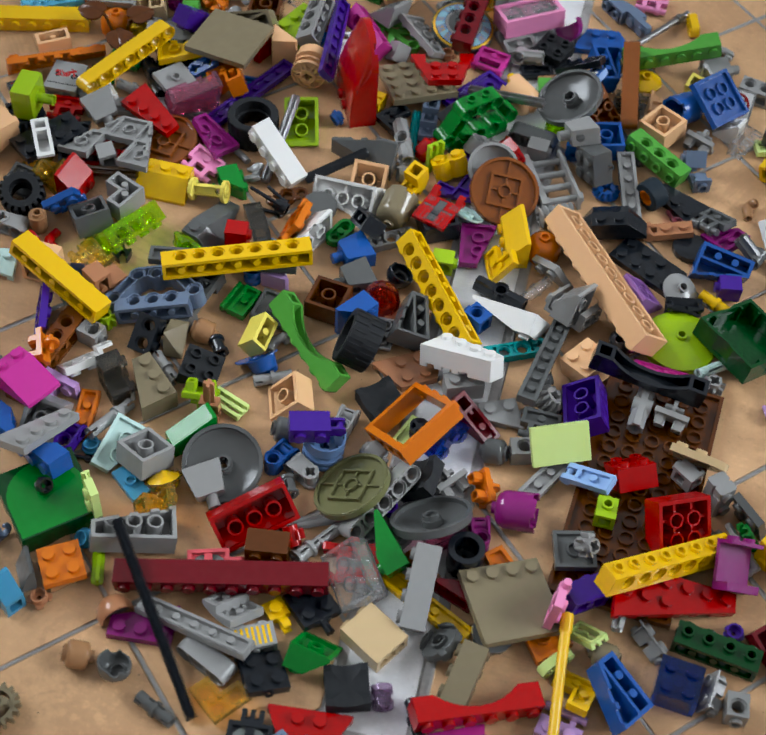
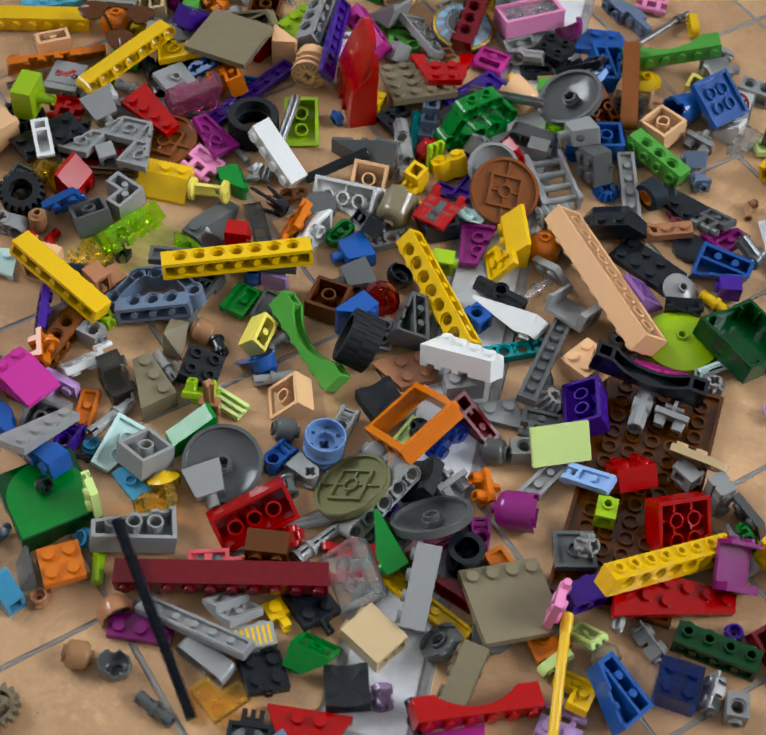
black brick [127,311,167,355] -> none
dark purple brick [288,411,346,444] -> none
light grey slope [549,283,598,327] -> none

